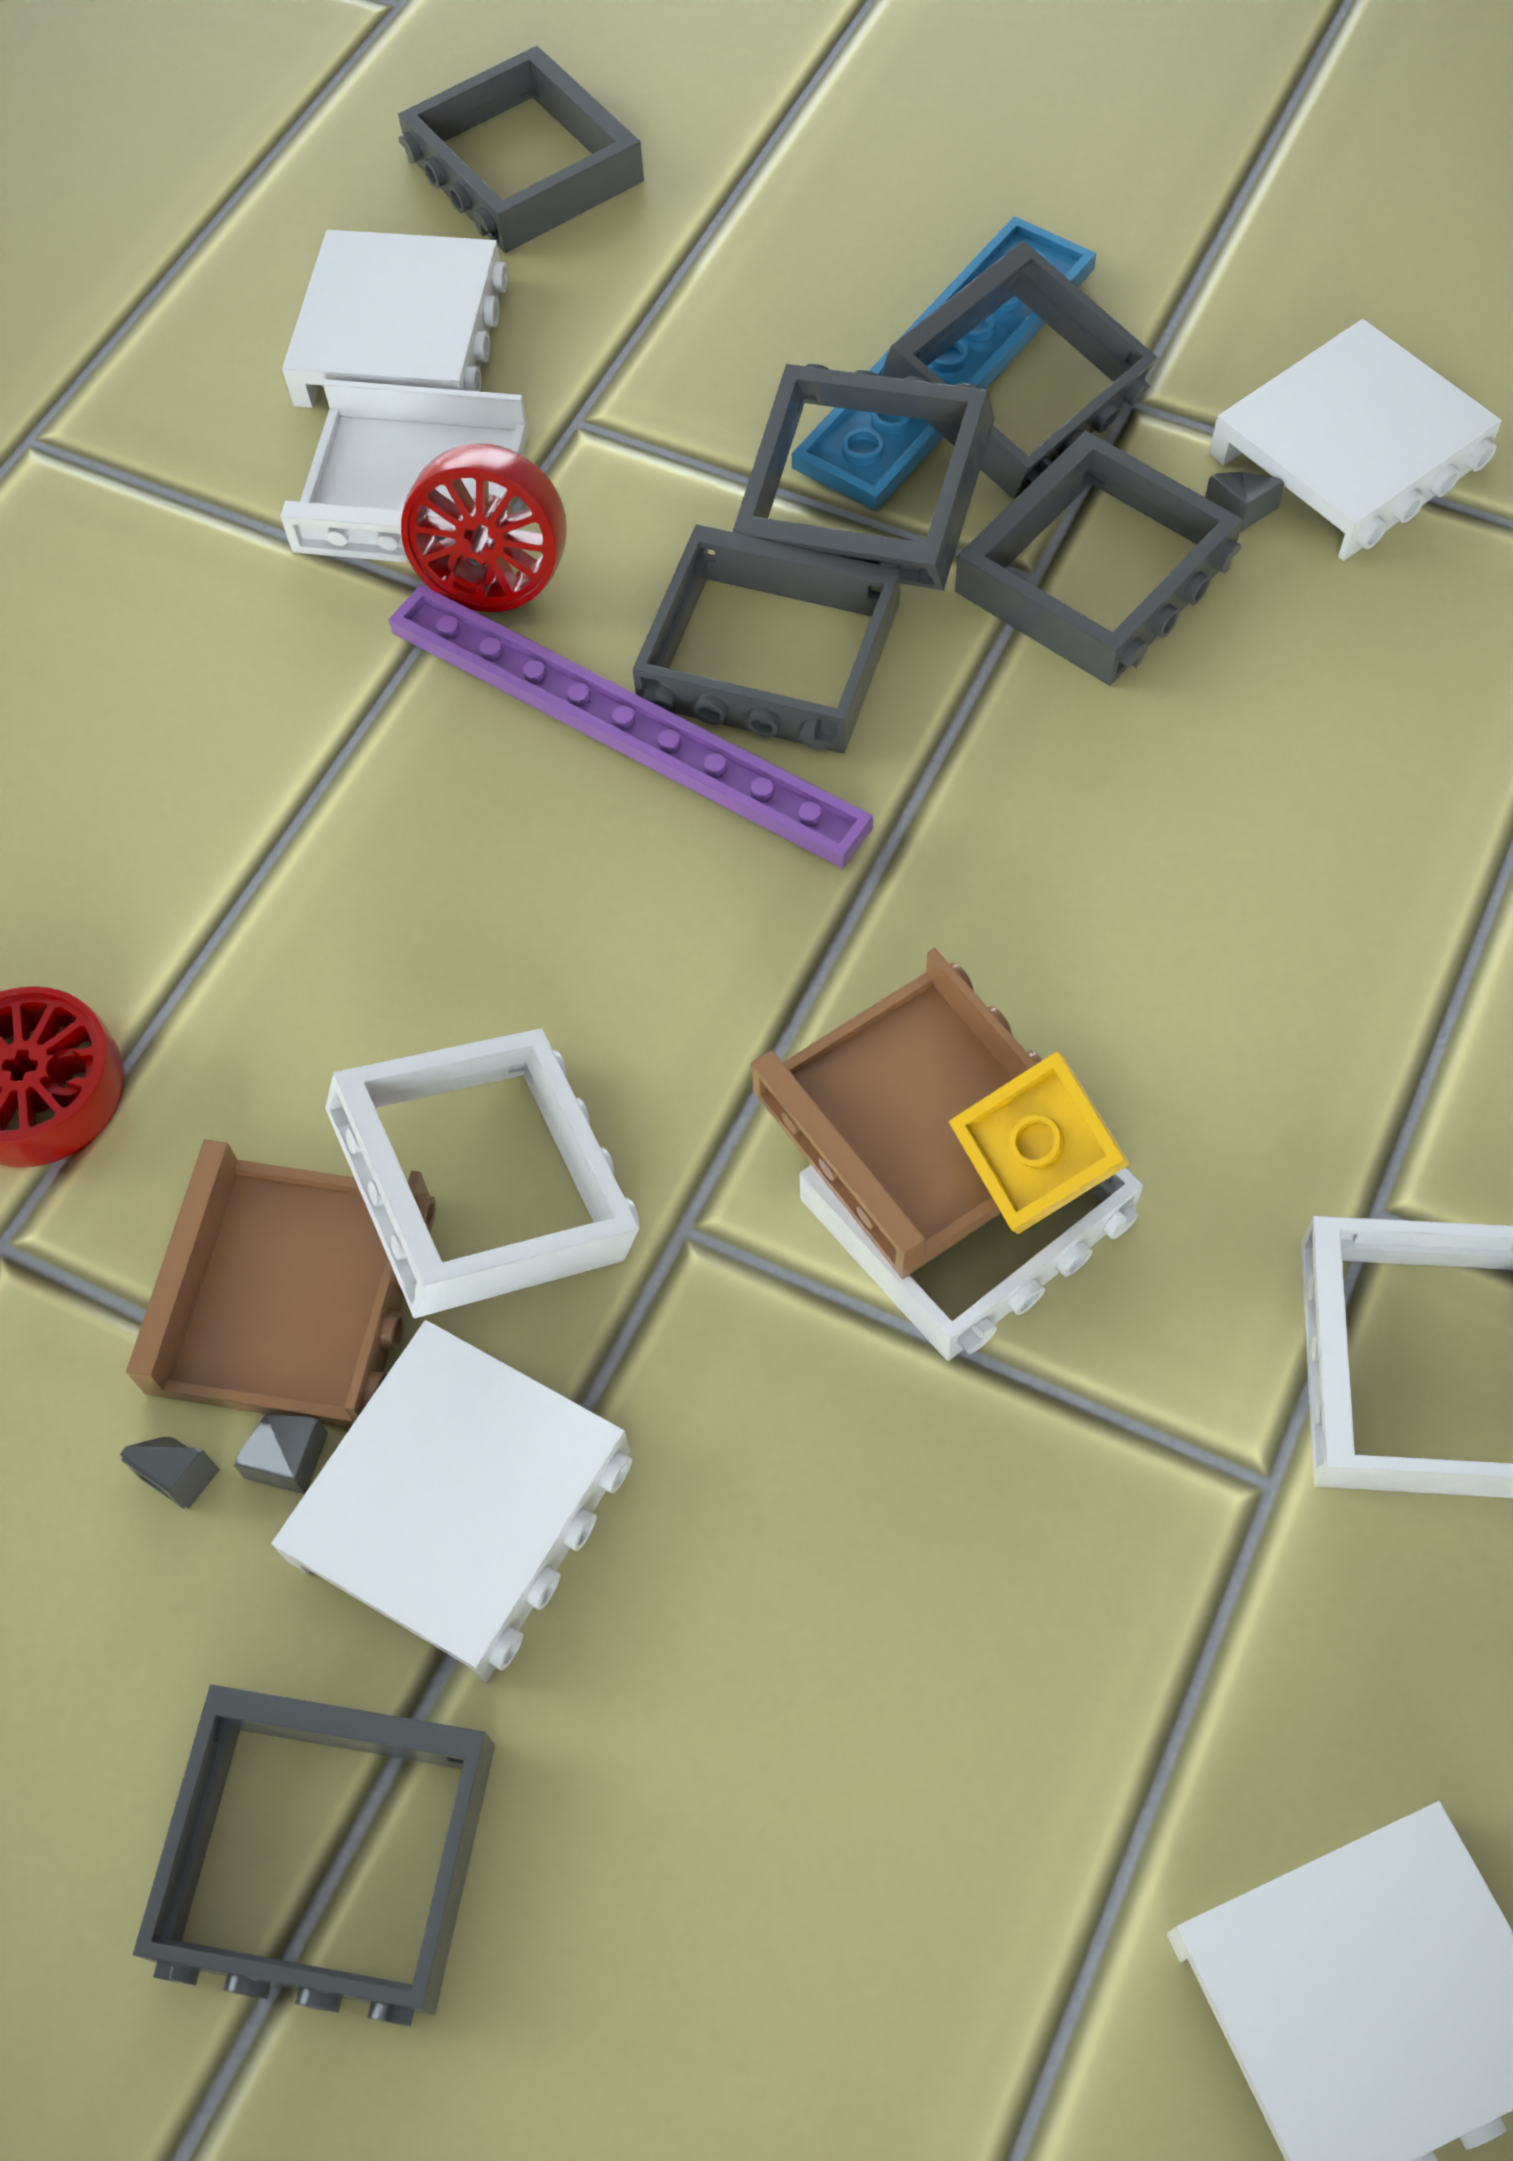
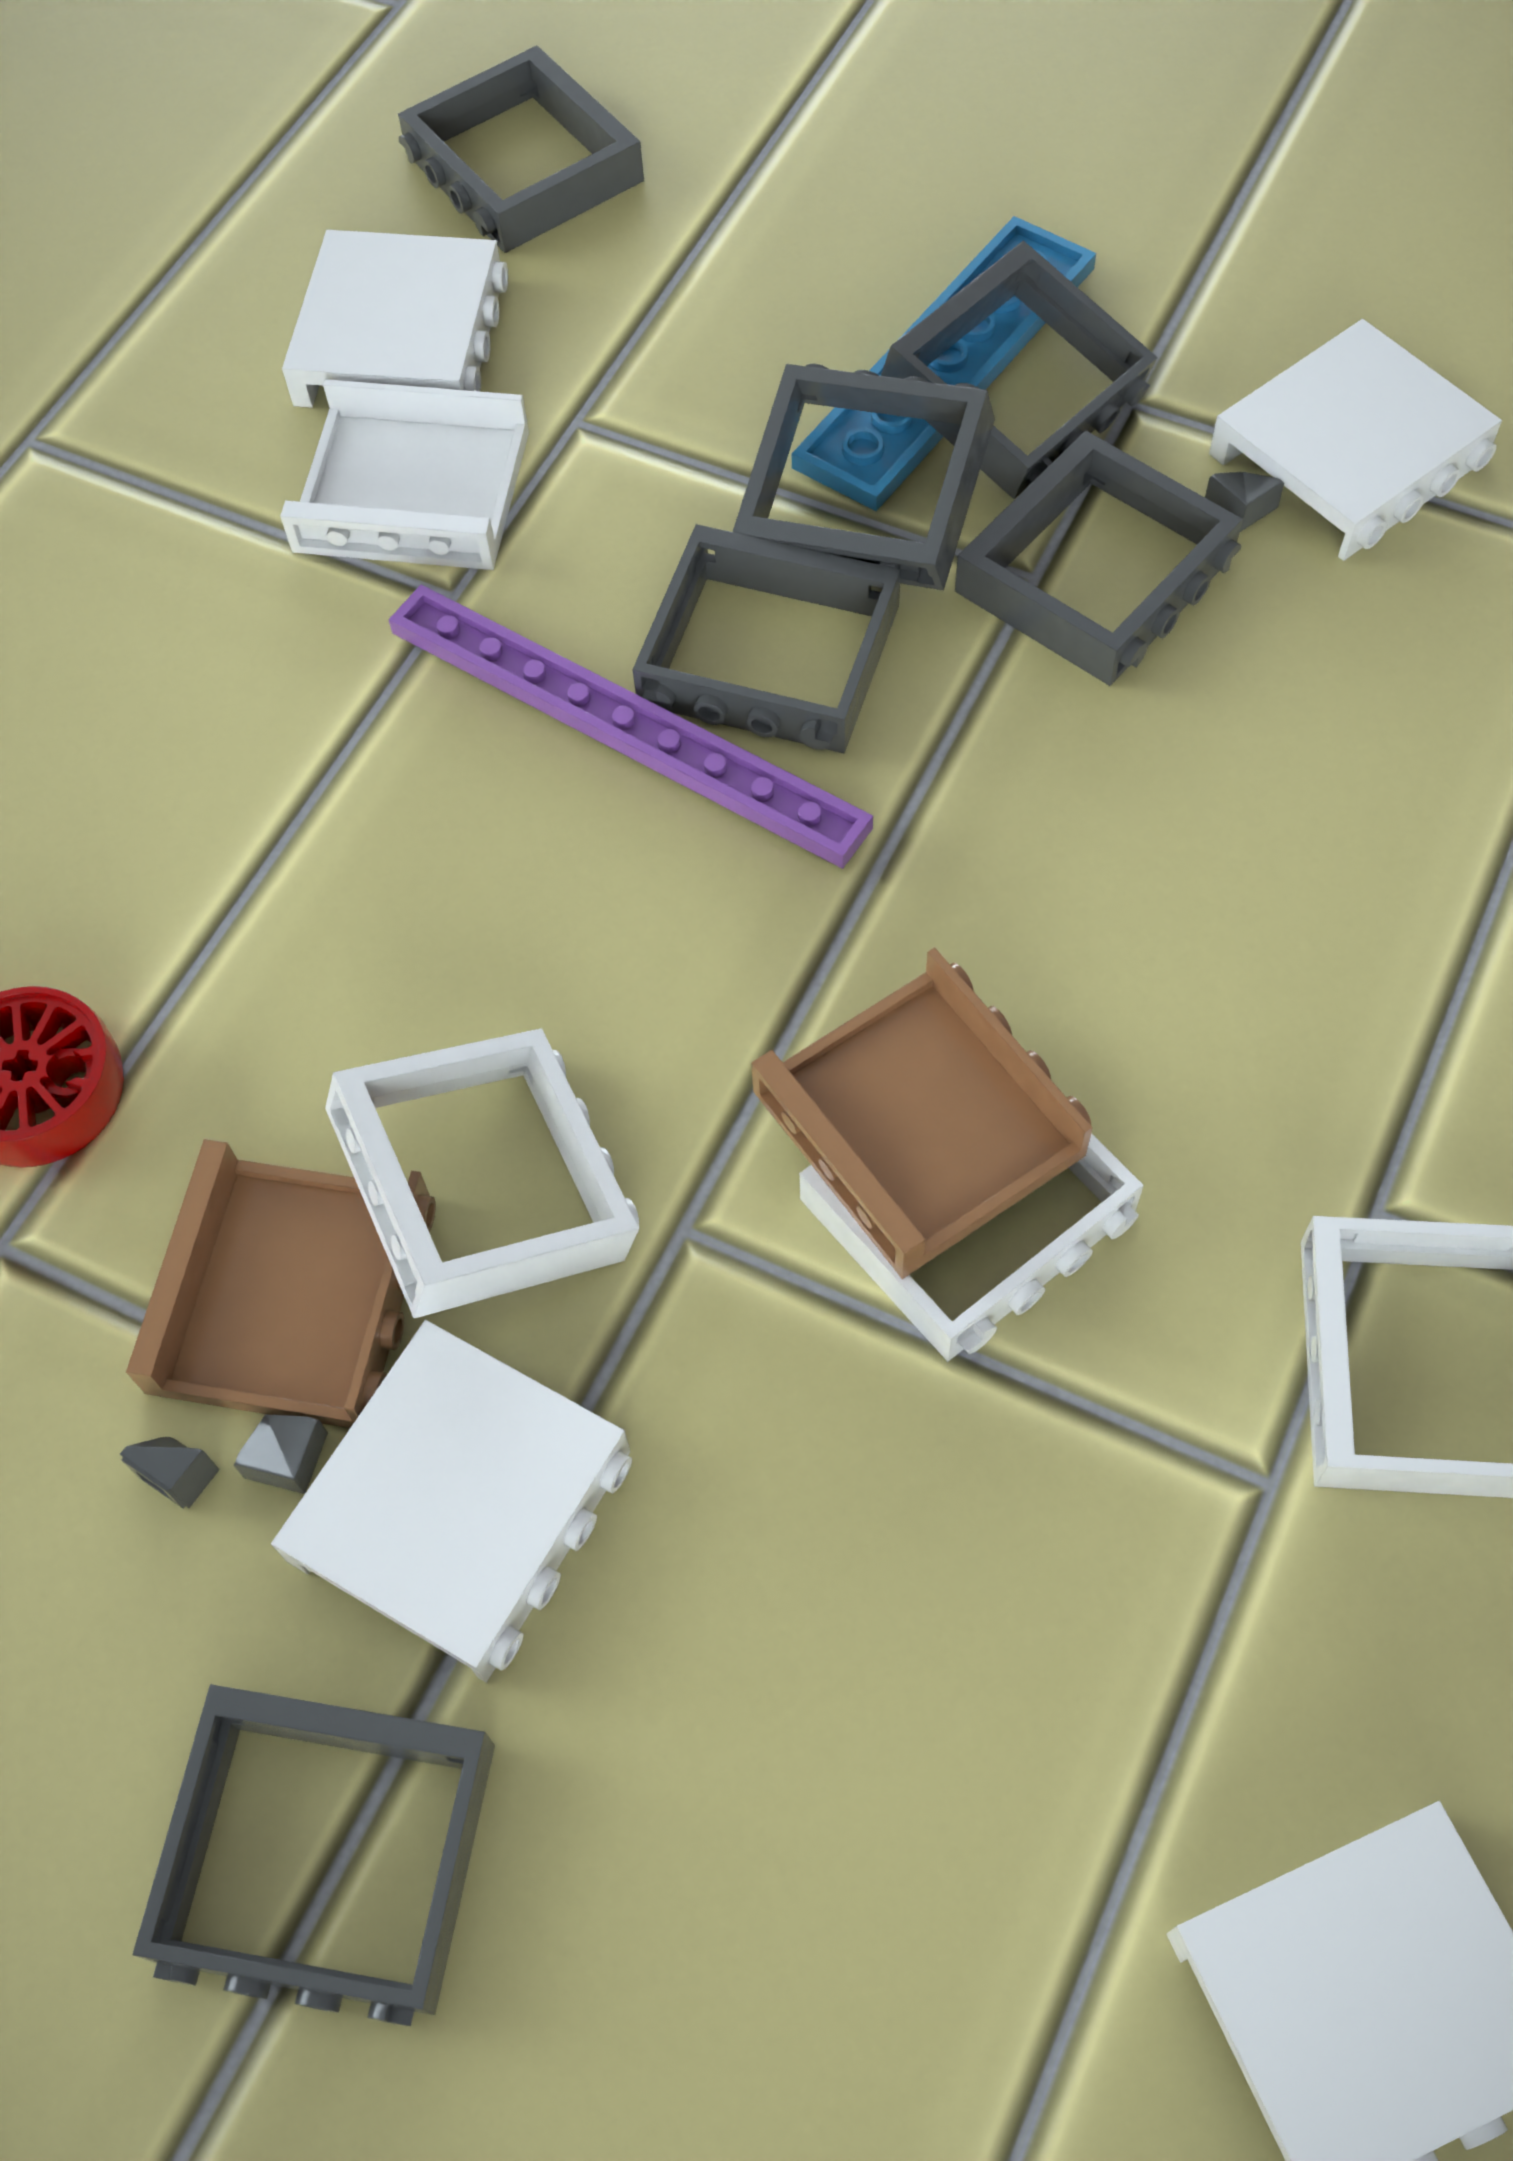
red piece [401,443,567,612] -> none
yellow plate [948,1051,1130,1234] -> none

